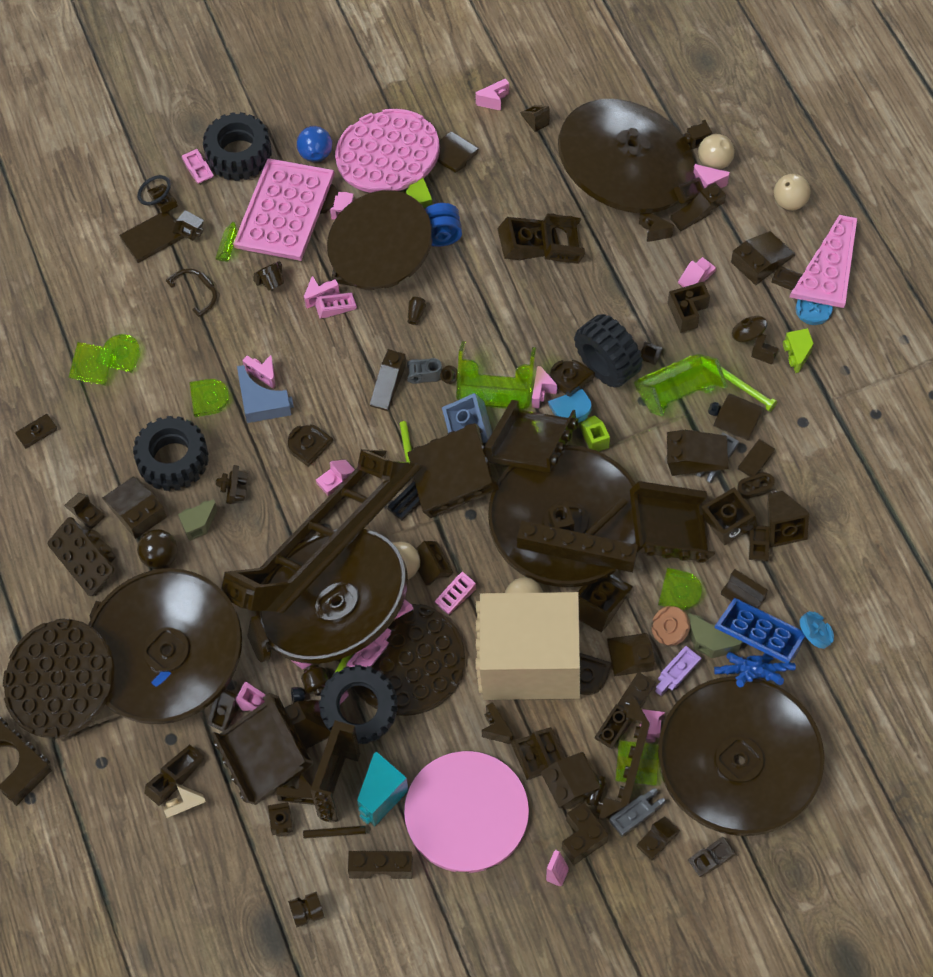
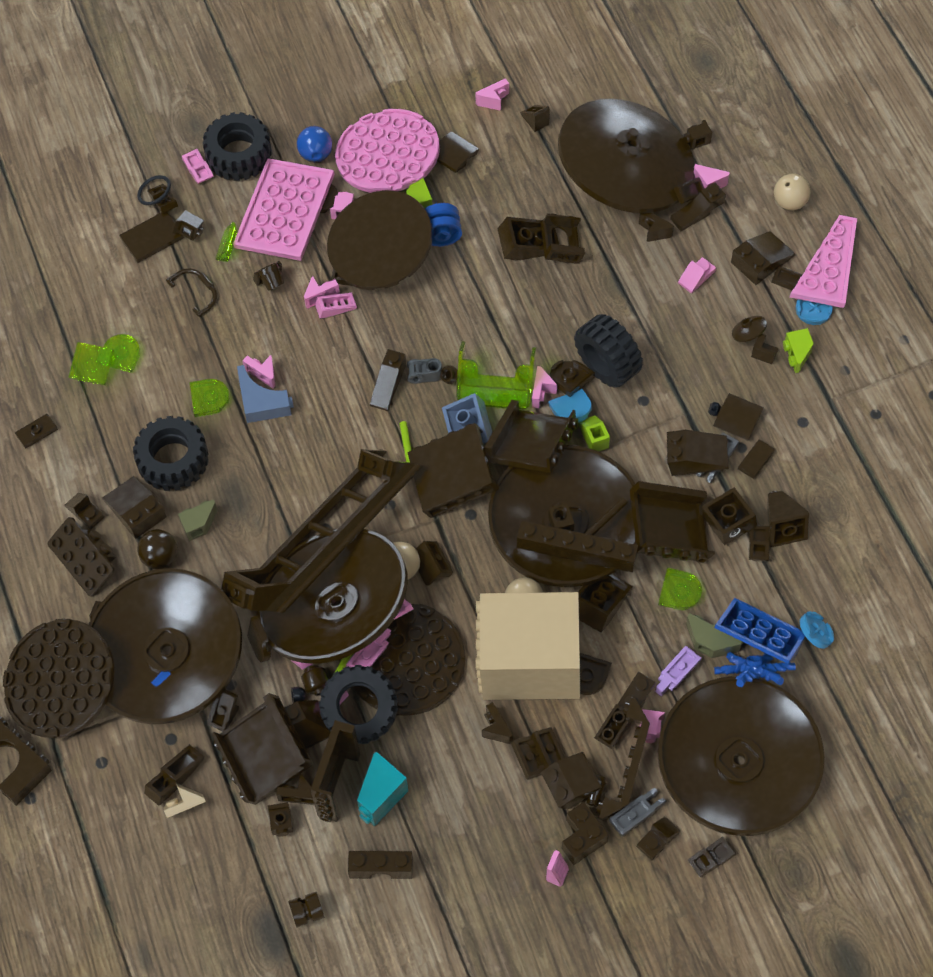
dark brown hips [216,465,248,504] -> none
bright pink slope [235,682,265,711] -> none
dark brown tile [288,424,333,467] -> none
dark brown bar [303,826,366,839] -> none
bright pink slope [316,460,355,496] -> none
black tile [387,481,420,521] -> none
bright pink tile [404,751,529,873] -> none
dark brown cone [407,297,426,325] -> none
bright pink slope [435,572,476,615] -> none
dark brown slope [607,633,655,676] -> none
clear neon green slope [615,740,658,786] -> none
clear neon green windscreen [634,354,728,416] -> none
dark brown slope [641,341,664,365] -> none
nougat tile [652,606,690,646] -> none
dark brown brick [668,281,710,333] -> none
tan piece [698,134,735,170] -> none
lime bar [700,356,777,412] -> none
dark brown panel [721,569,768,609] -> none
dark brown plate [737,472,775,499] -> none

